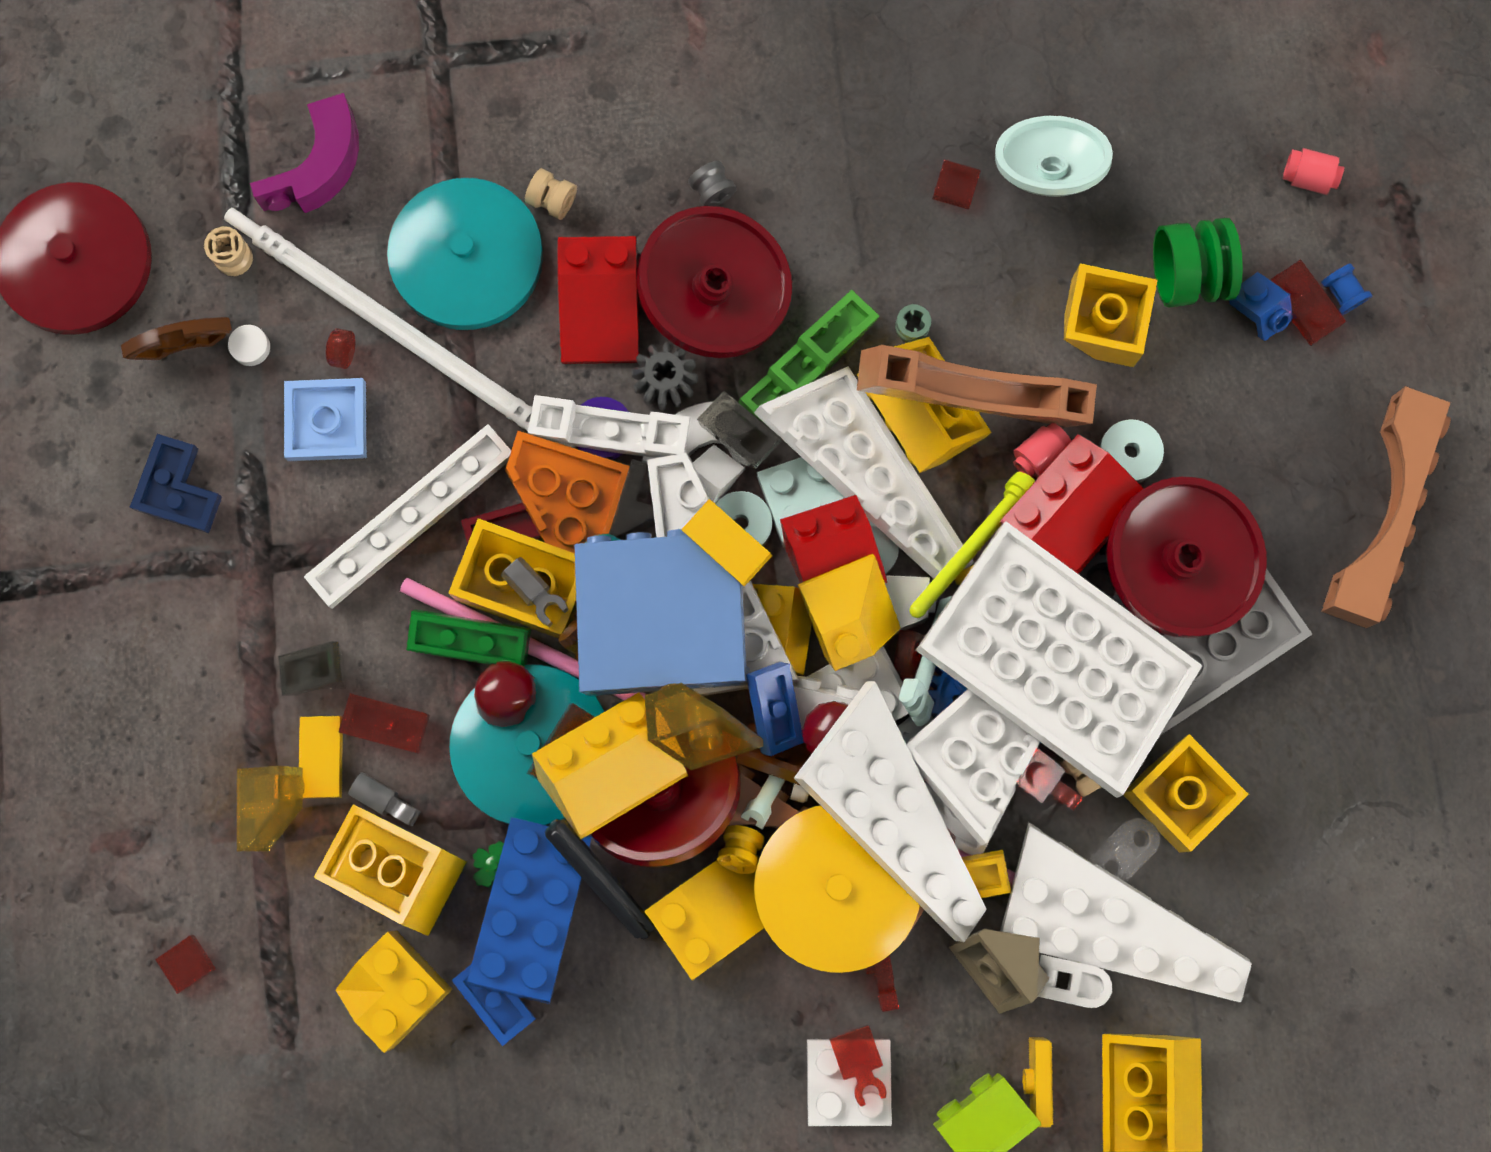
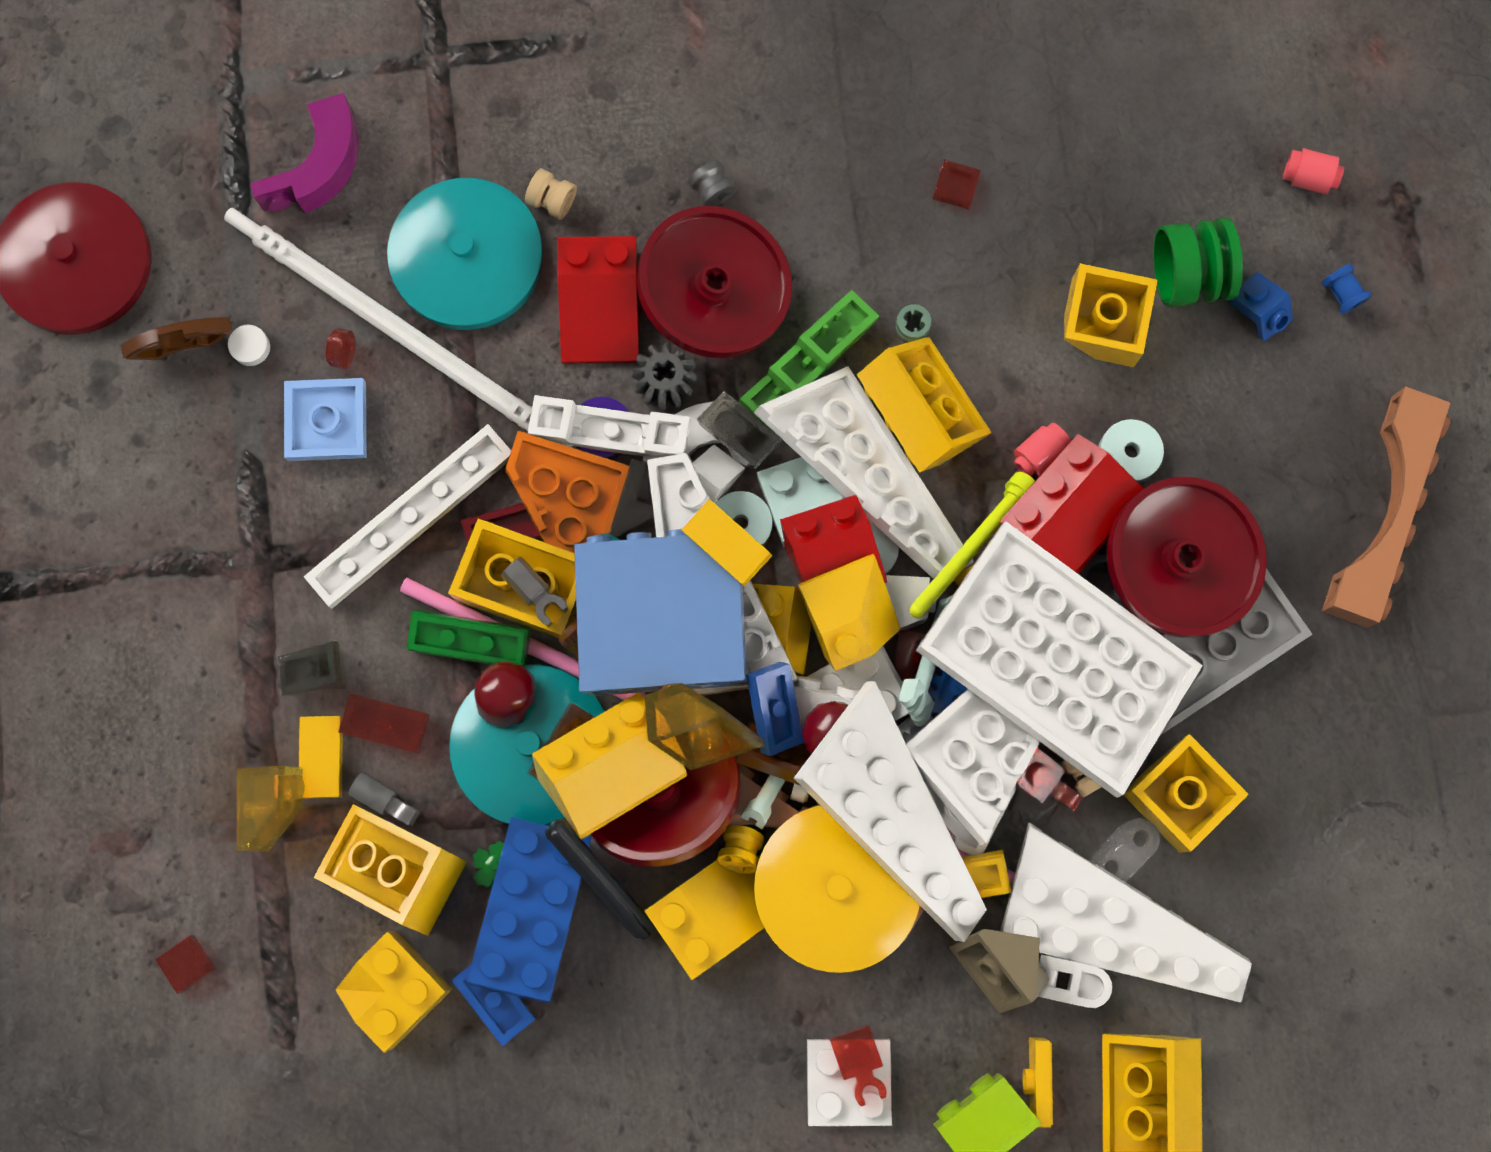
dark blue plate [130,434,222,534] -> none
tan wheel [204,226,253,276] -> none
nougat arch [857,345,1097,427] -> none
clear red plate [865,955,899,1012] -> none
light aqua dish [995,116,1113,197] -> none
clear red plate [1270,260,1347,346] -> none

